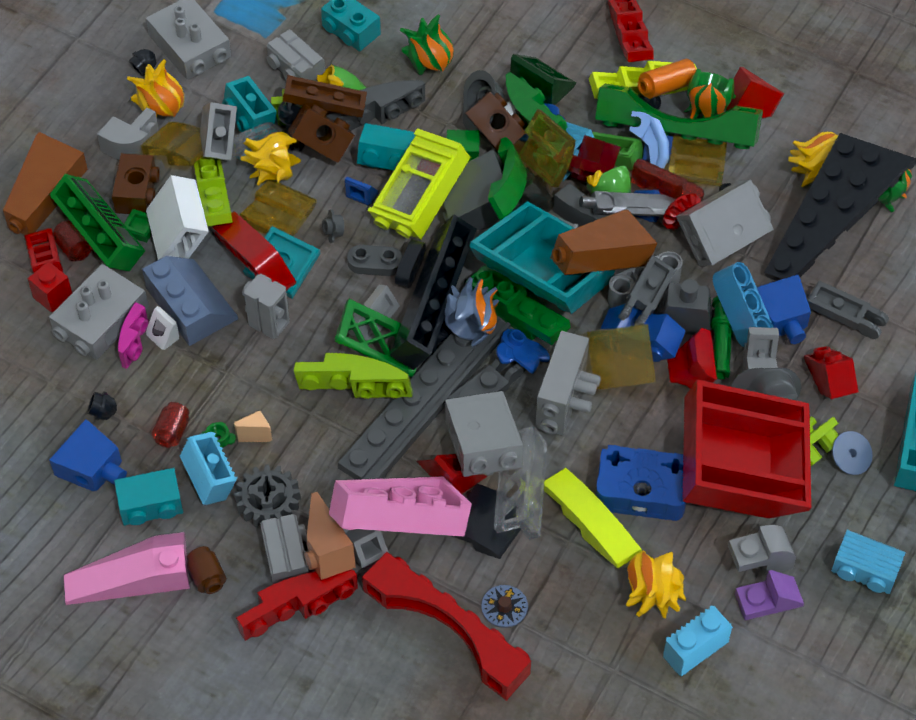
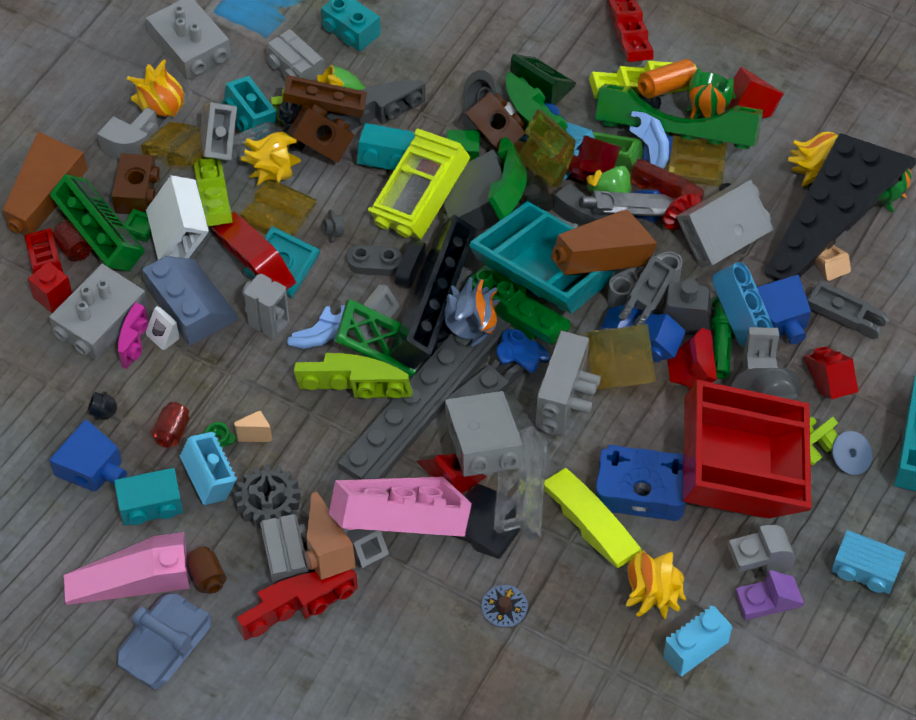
black plate [129,49,157,76] -> none
blue slope [345,177,378,205] -> none
red arch [362,552,531,701] -> none
green hair [400,14,454,75] -> none
none -> sand blue shield [117,593,212,690]
none -> light blue piece [287,305,345,349]
none -> light nougat slope [815,245,851,281]

